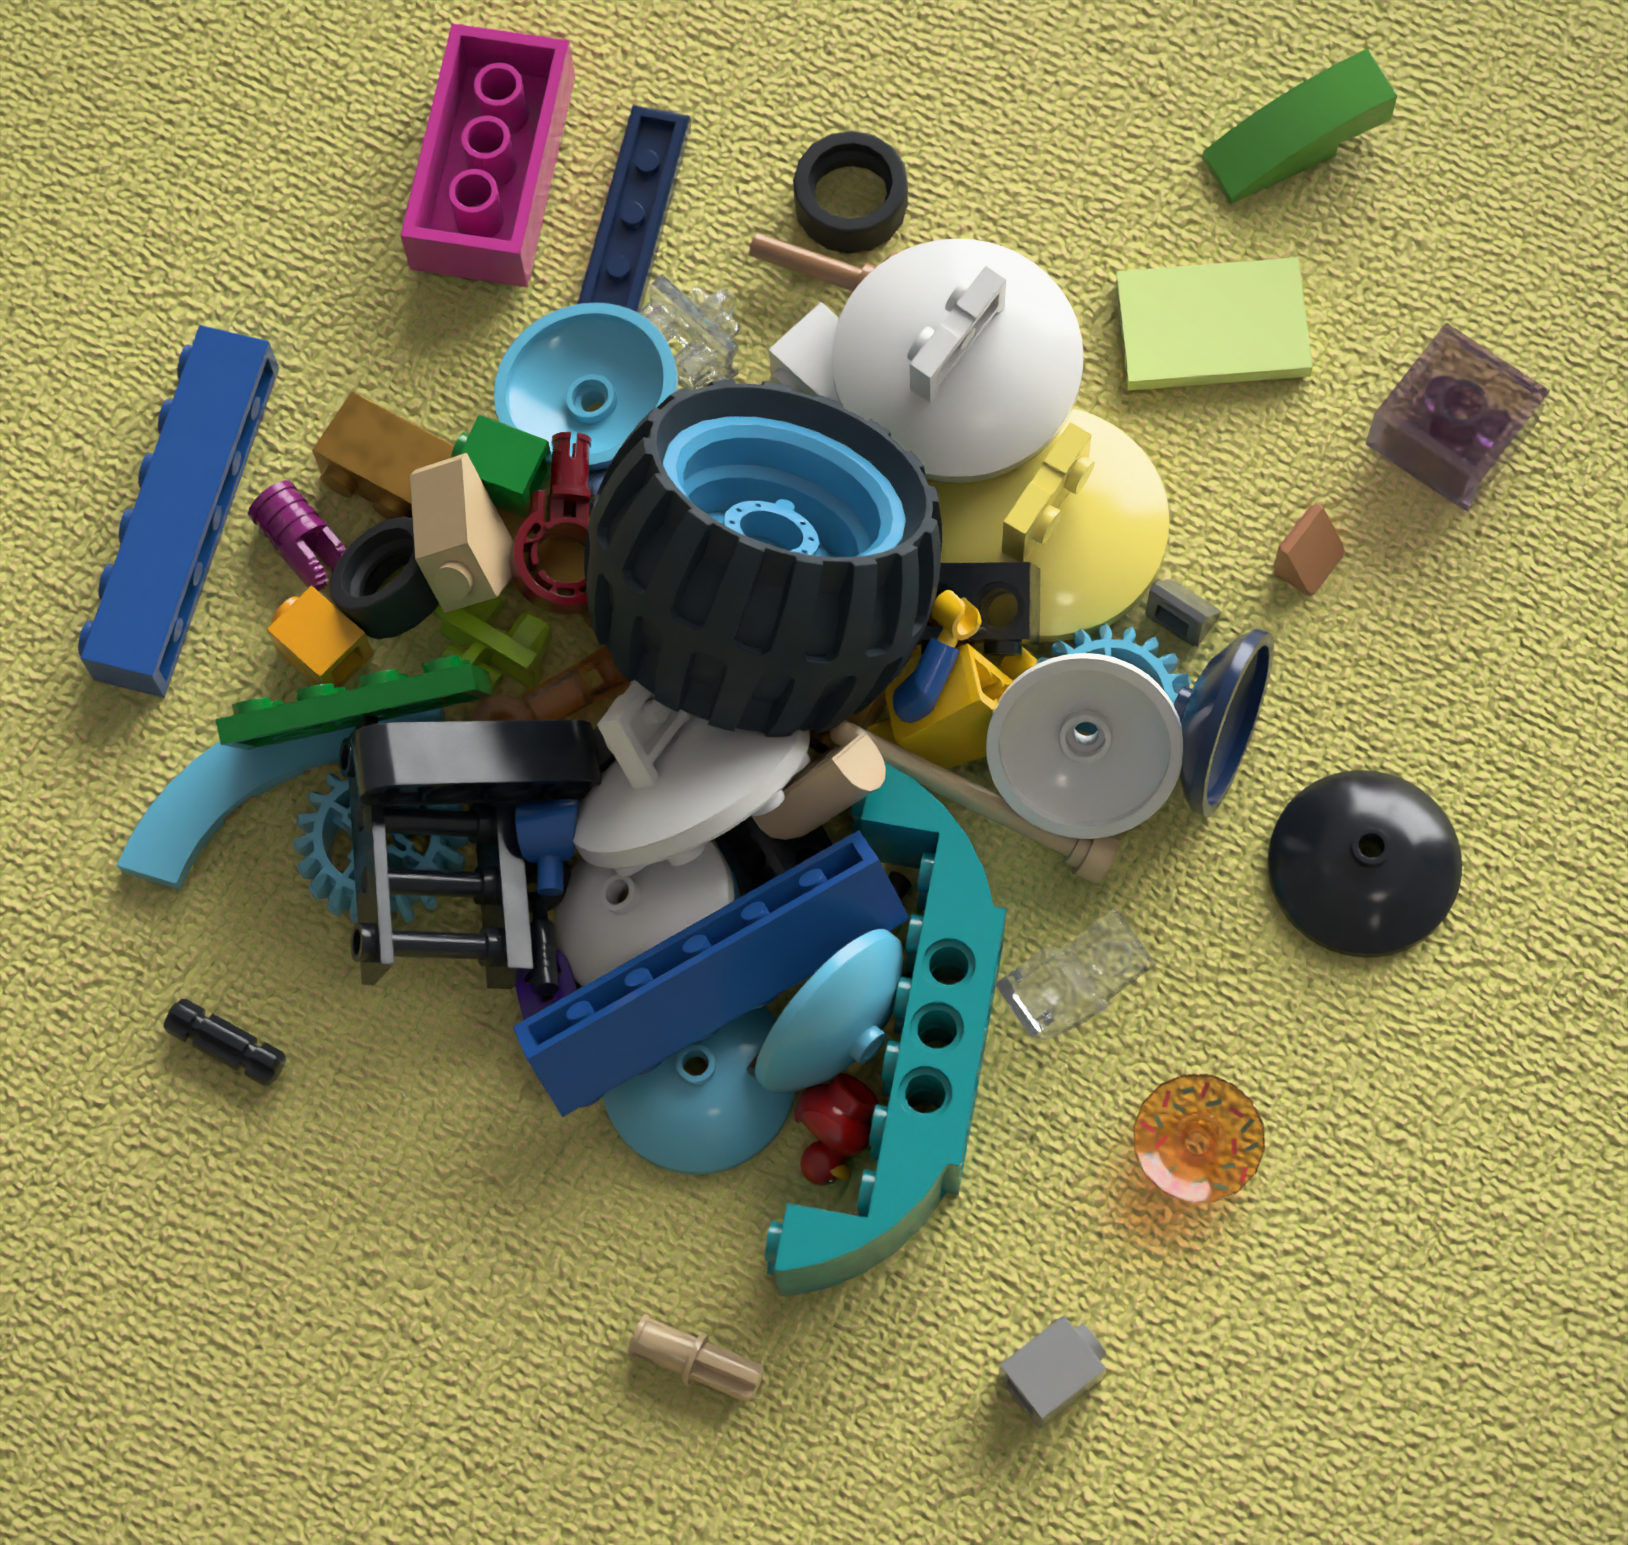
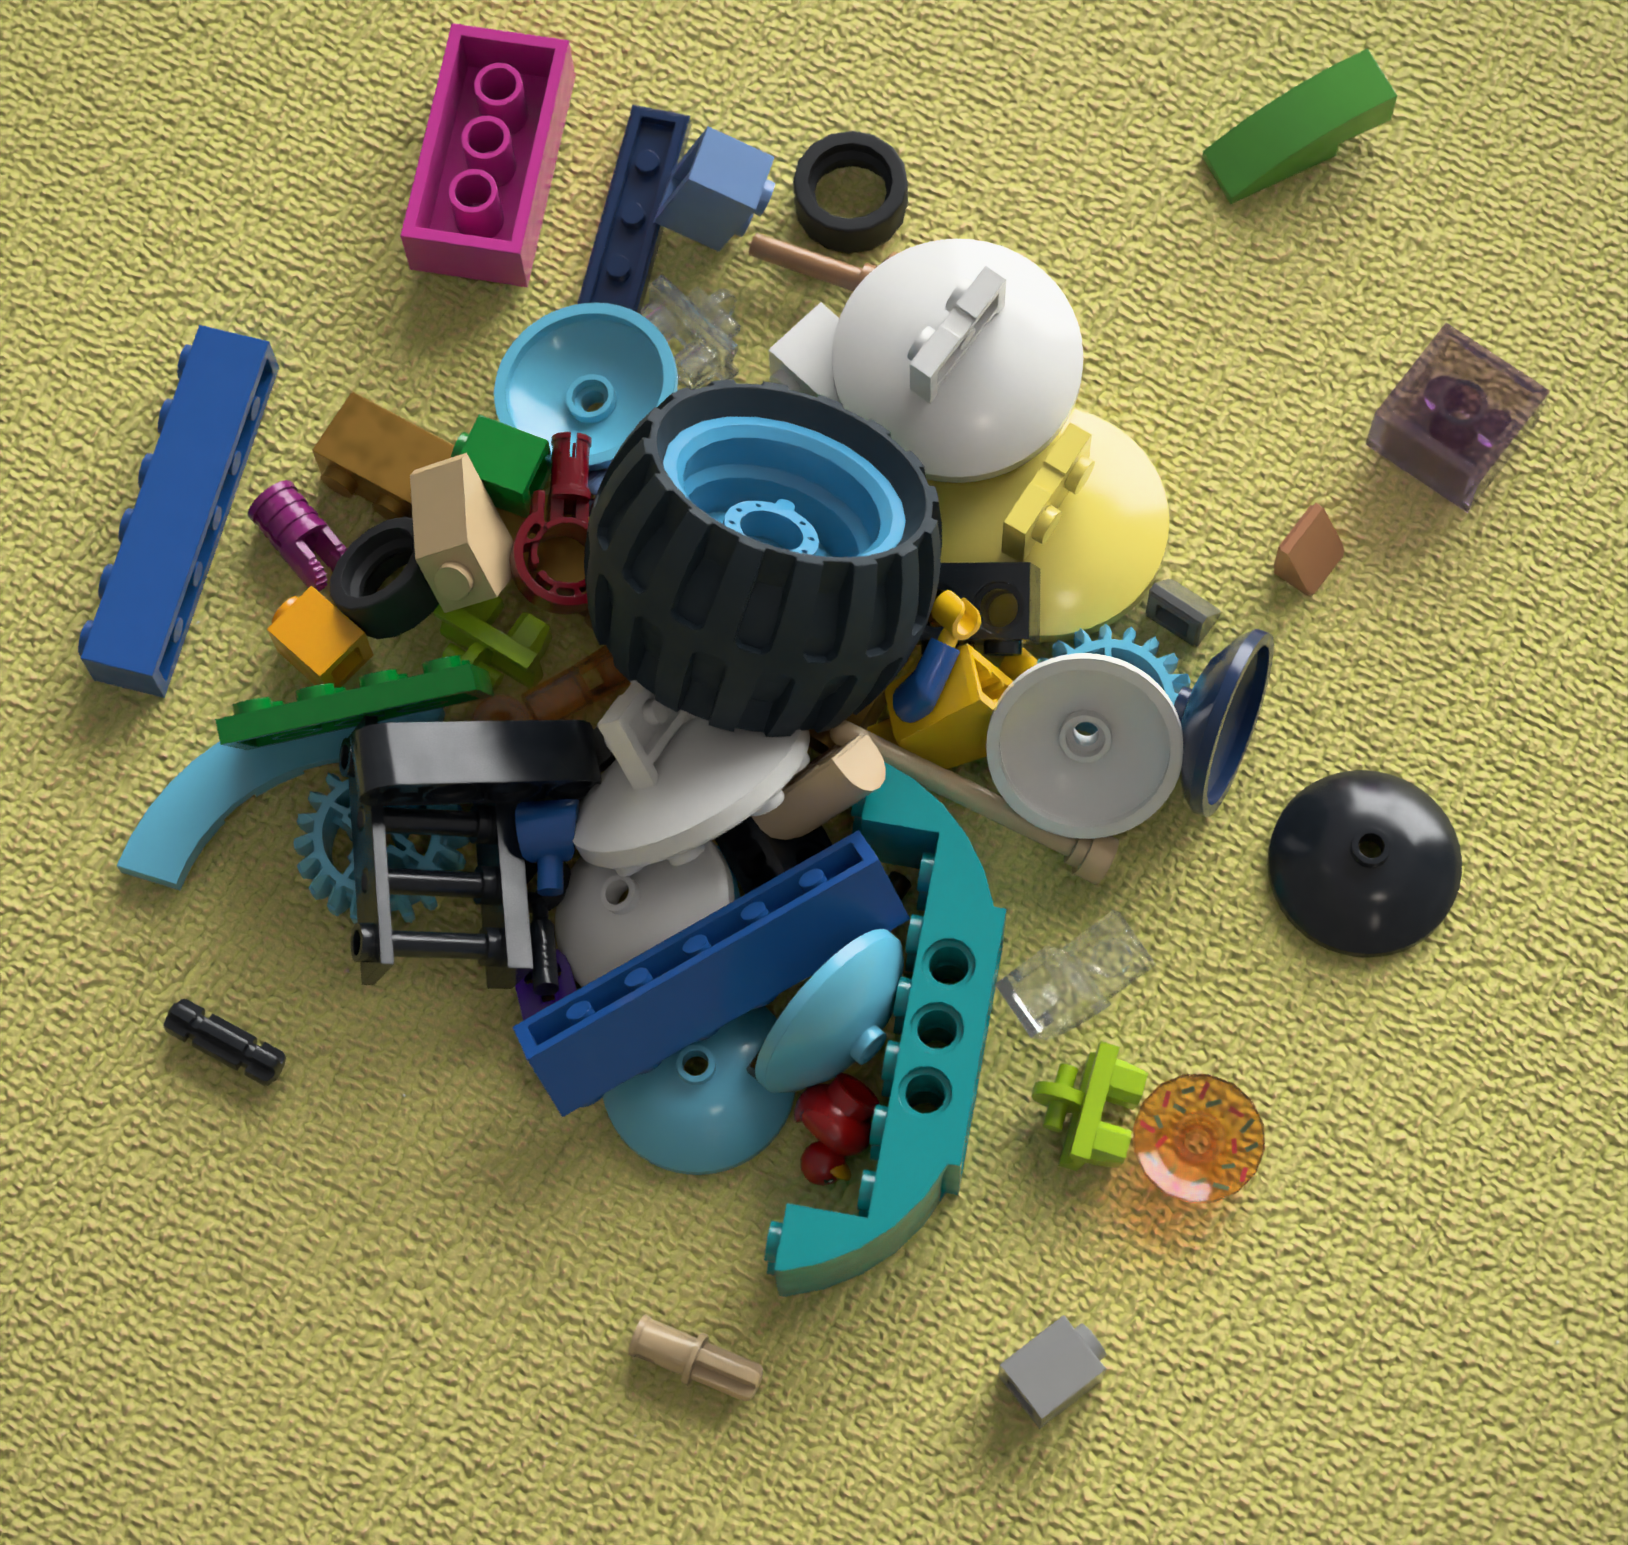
yellowish green tile [1115,257,1313,391] -> none
none -> medium blue brick [654,126,775,251]
none -> lime hips [1031,1041,1148,1171]

